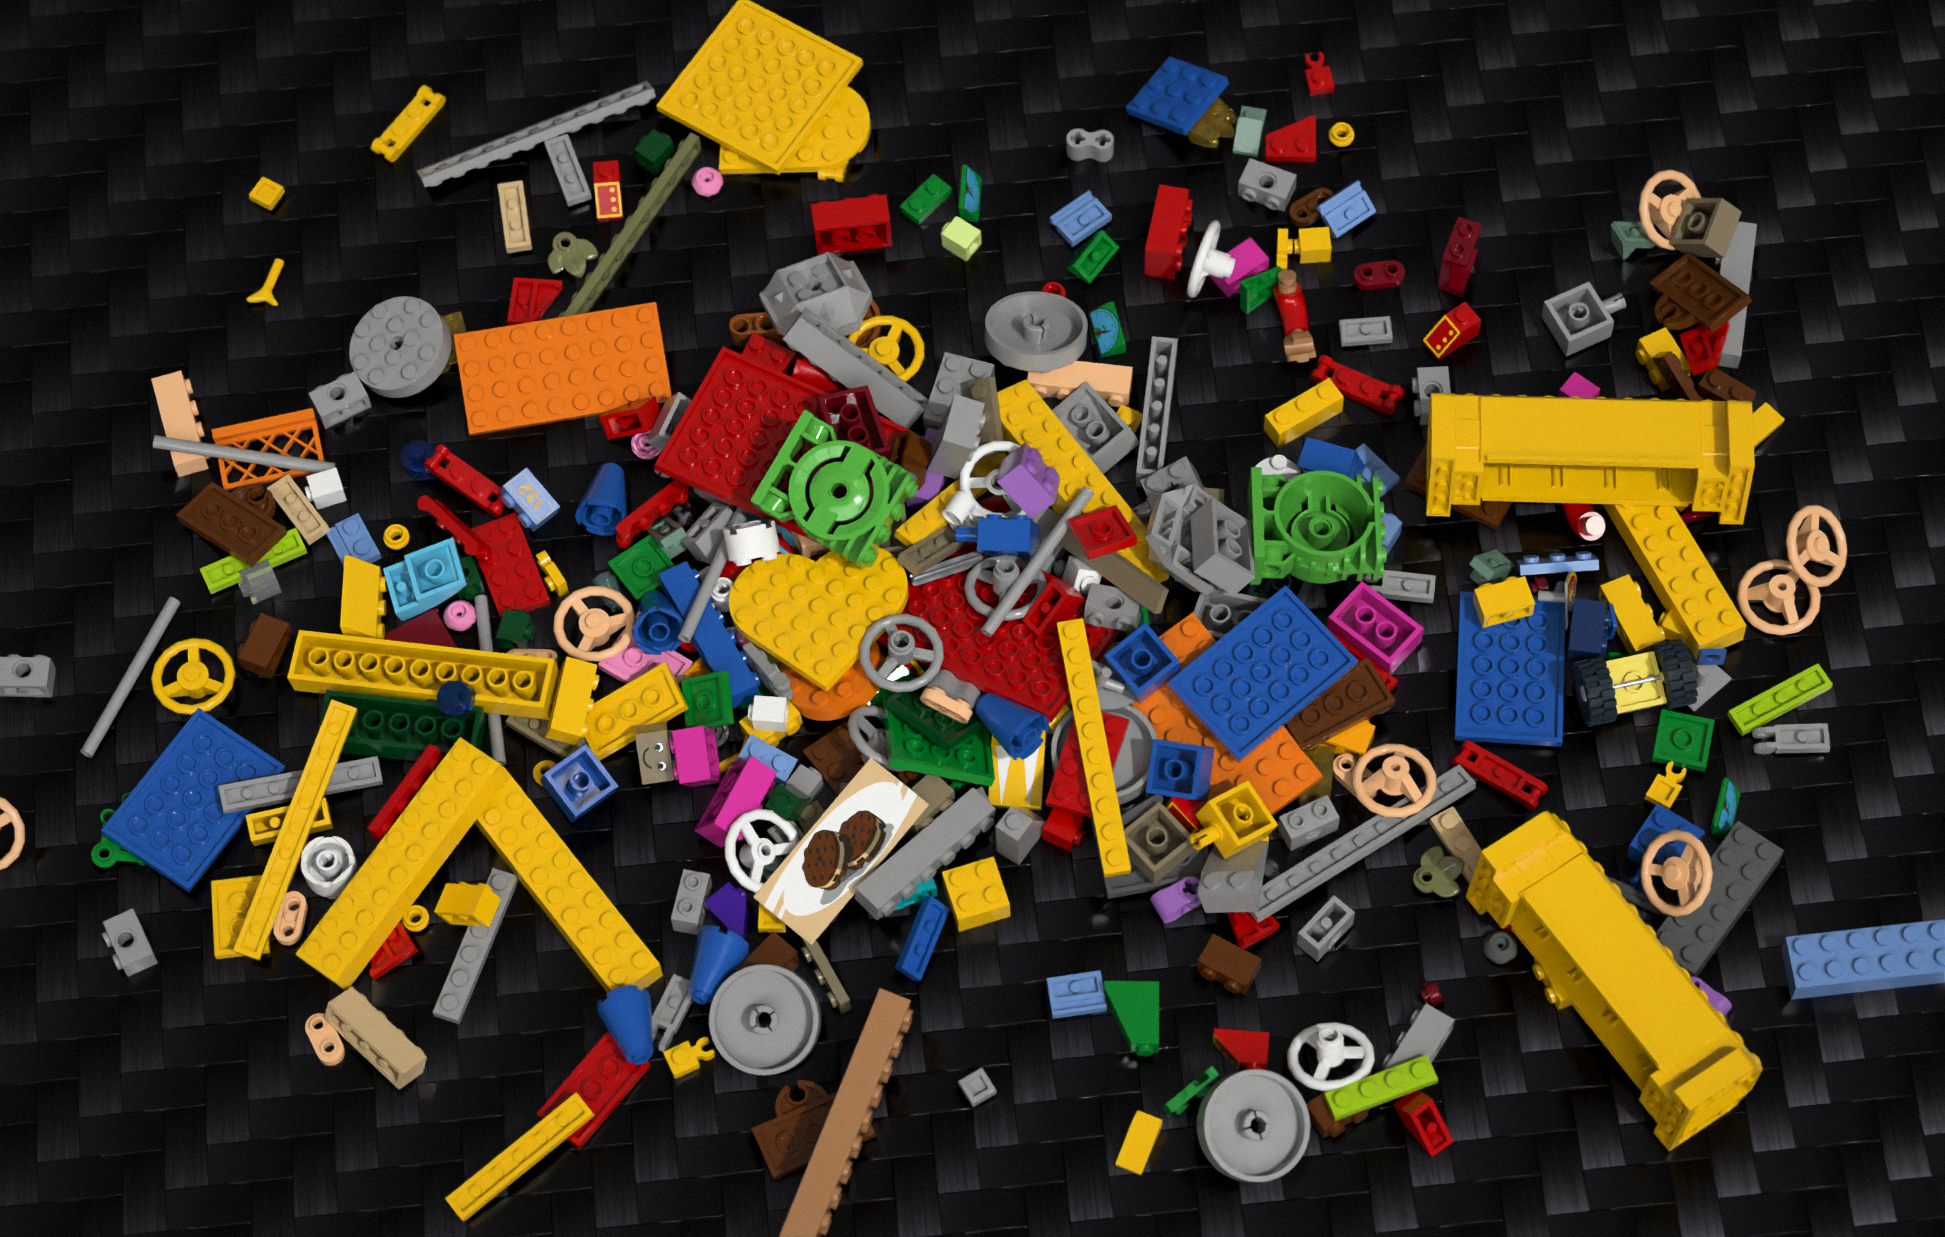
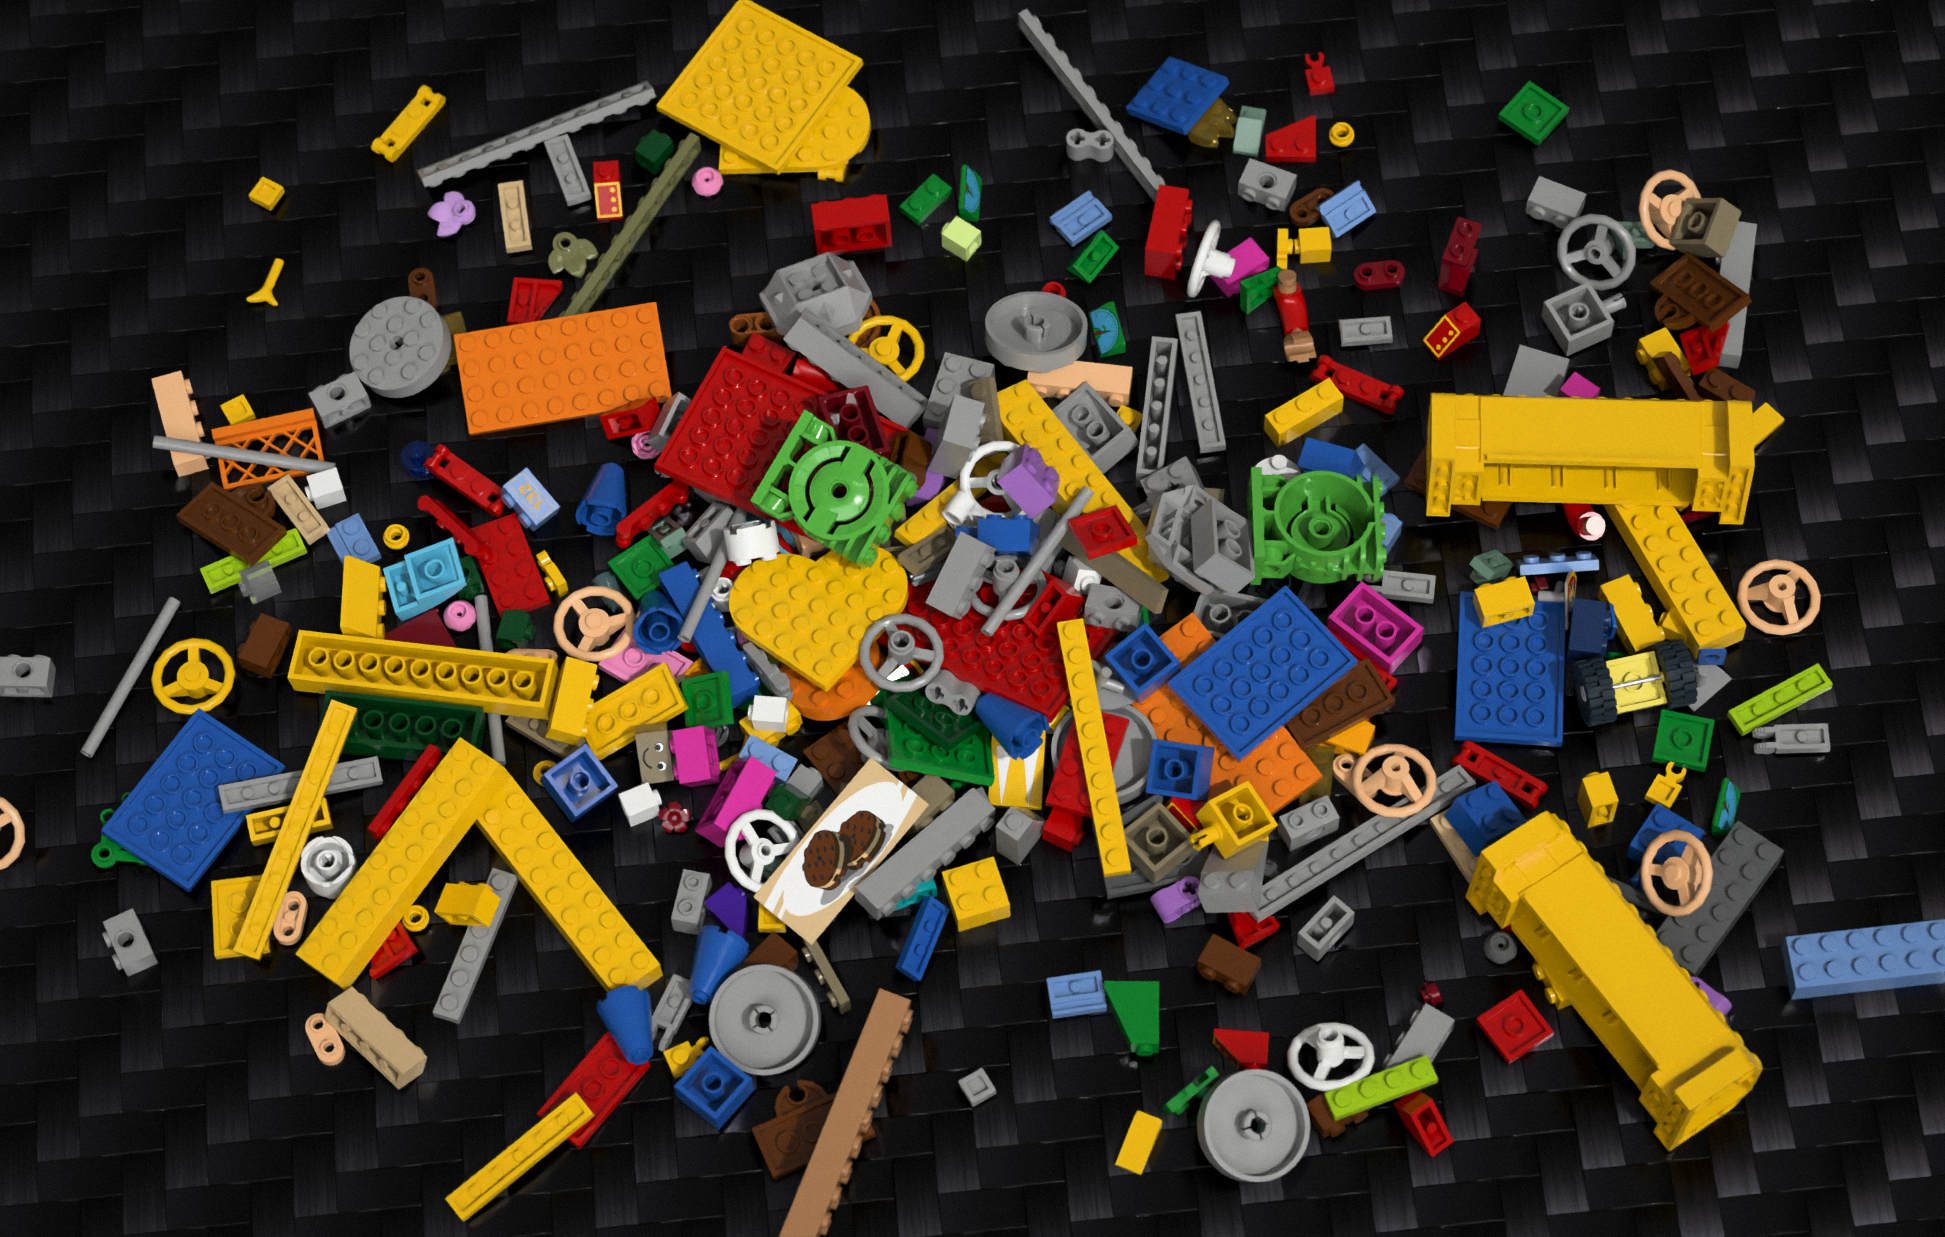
clear blue piece [437,681,476,717] -> none
light nougat plate [920,686,972,723] -> none
light grey brick [1412,366,1451,425] -> none
olive plate [1413,846,1465,897] -> none
light nougat piece [1786,505,1847,587] -> none
none -> yellow plate [220,394,256,425]
none -> reddish brown plate [408,268,438,310]
none -> lavender plate [428,191,476,237]
none -> white brick [618,782,662,827]
none -> dark red plant [658,800,691,833]
none -> blue brick [674,1046,754,1130]
none -> light grey brick [925,532,996,620]
none -> light grey plate [1018,9,1165,202]
none -> light grey plate [1175,311,1226,453]
none -> blue brick [1444,780,1527,857]
none -> red plate [1476,989,1554,1065]
none -> green plate [1498,81,1569,146]
none -> light grey brick [1503,345,1570,397]
none -> light grey brick [1526,176,1586,229]
none -> light grey piece [1557,214,1636,291]
none -> yellow brick [1577,772,1619,828]

